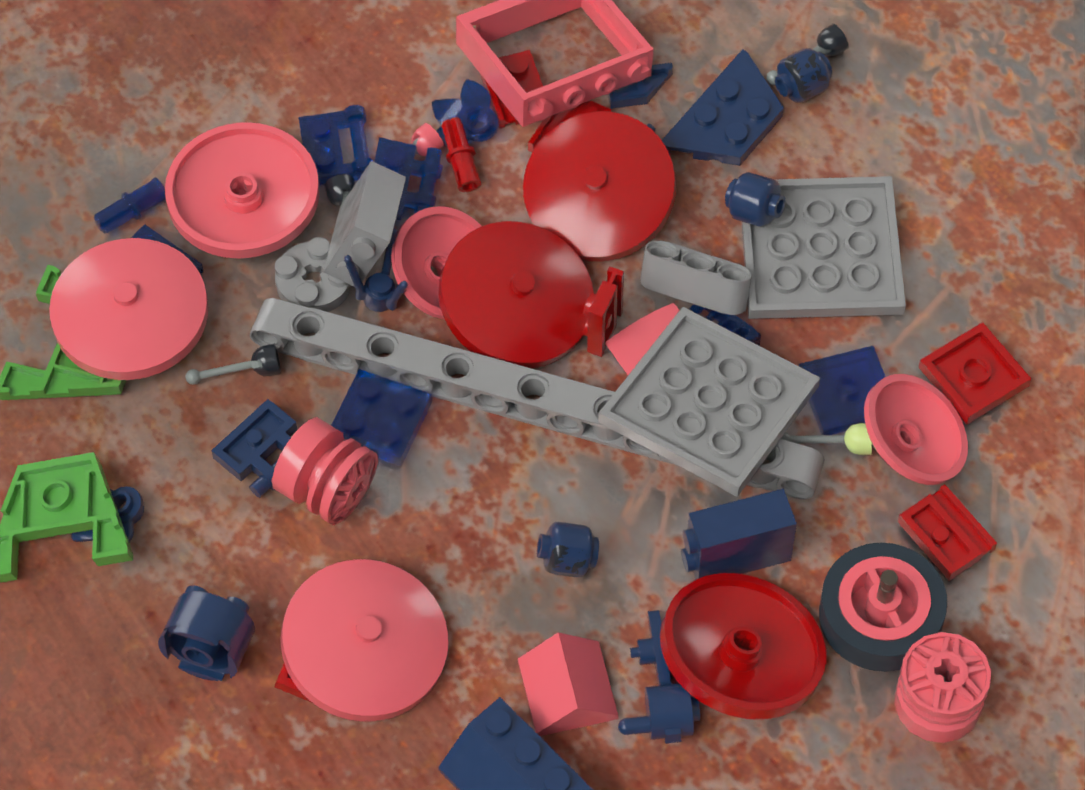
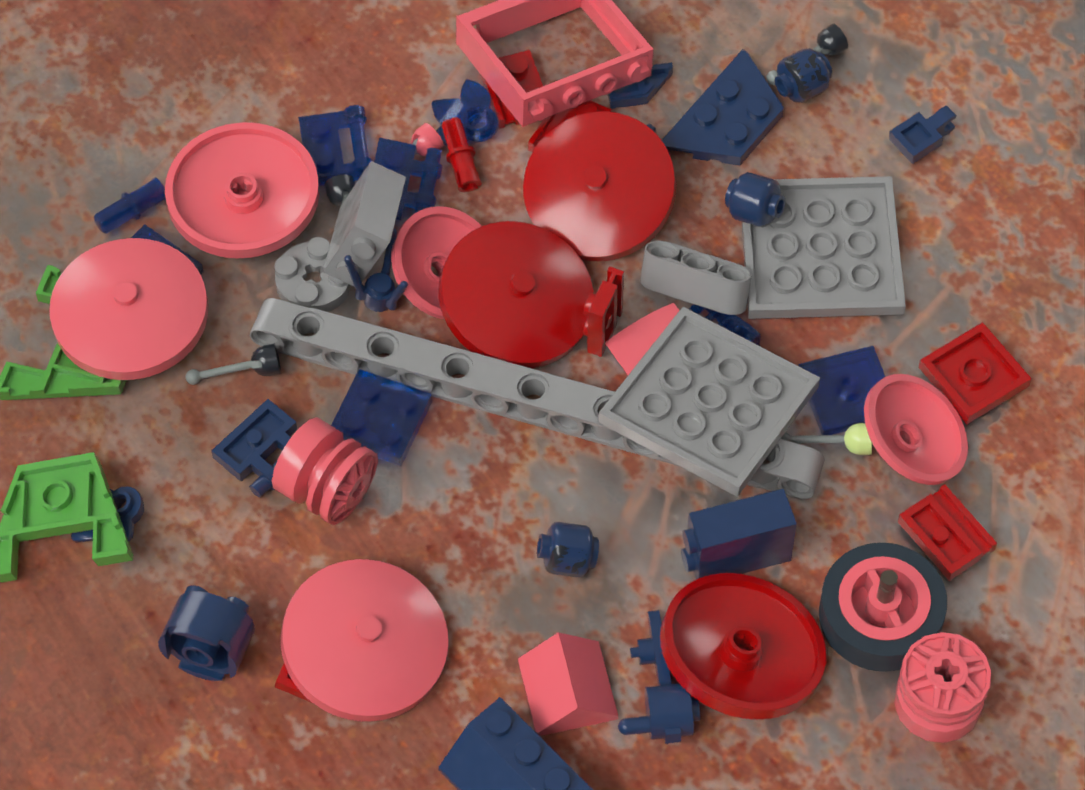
none -> dark blue plate [889,106,957,164]

